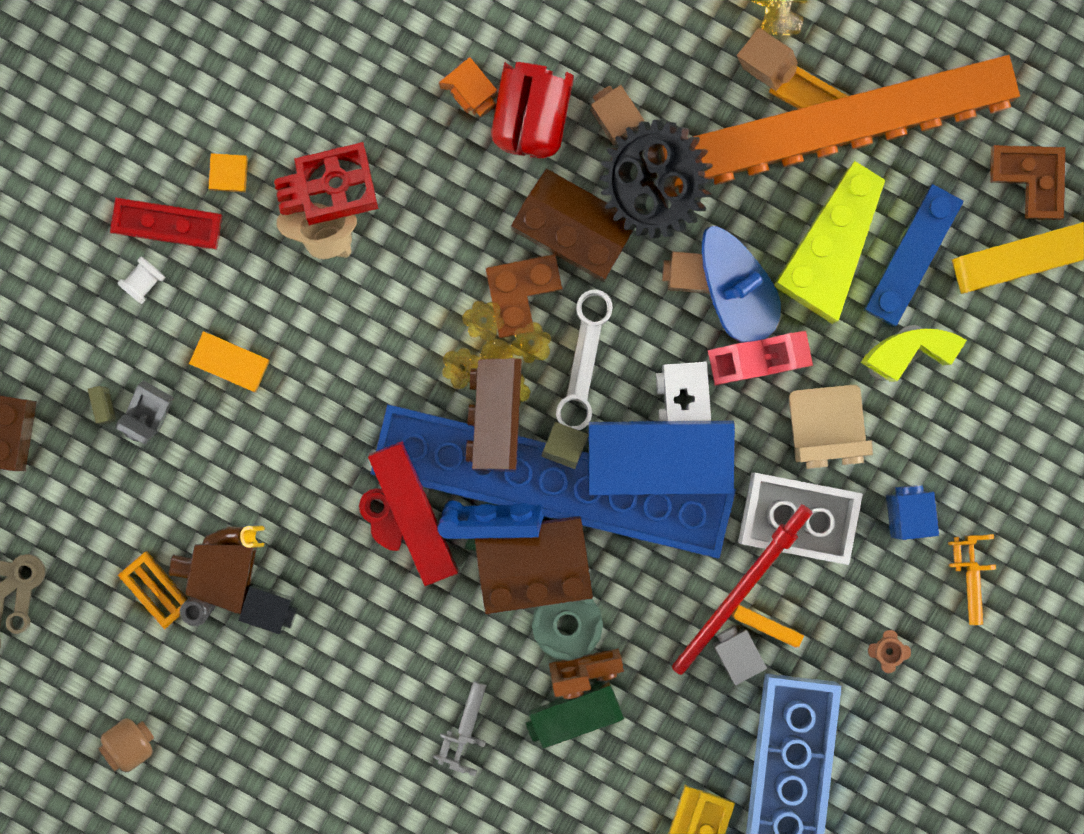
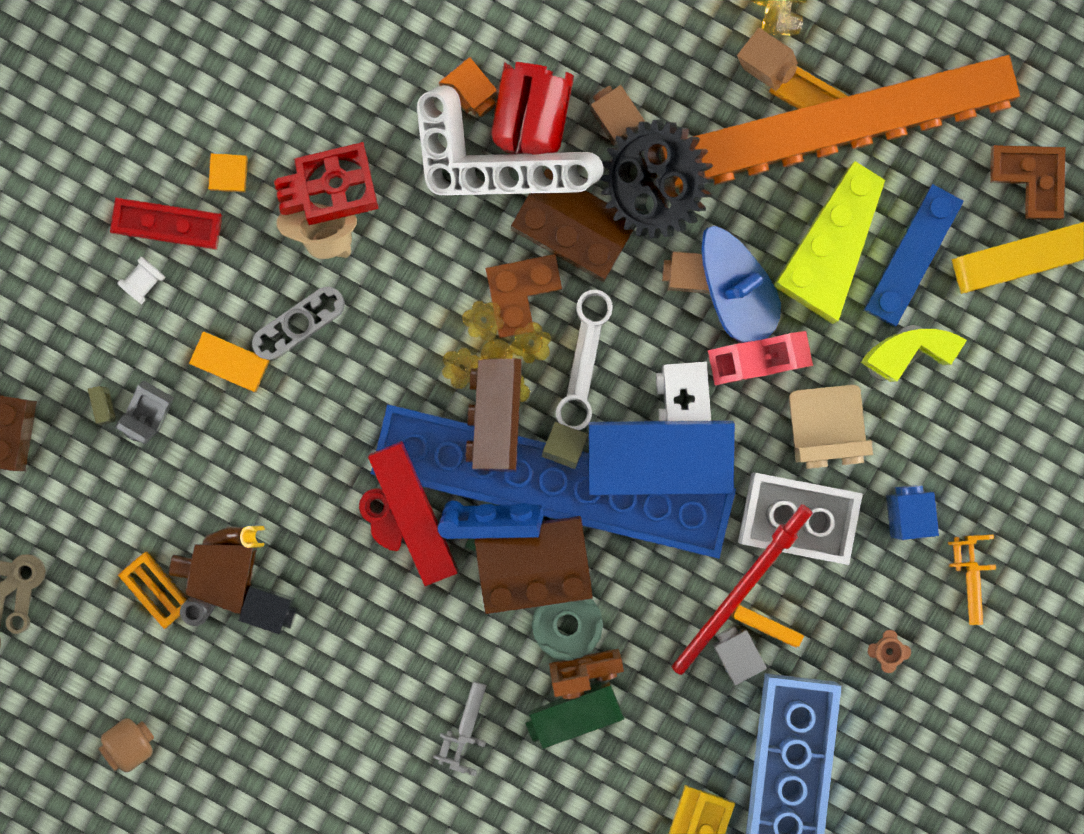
none -> light grey beam [252,287,345,360]
none -> white beam [417,85,604,195]

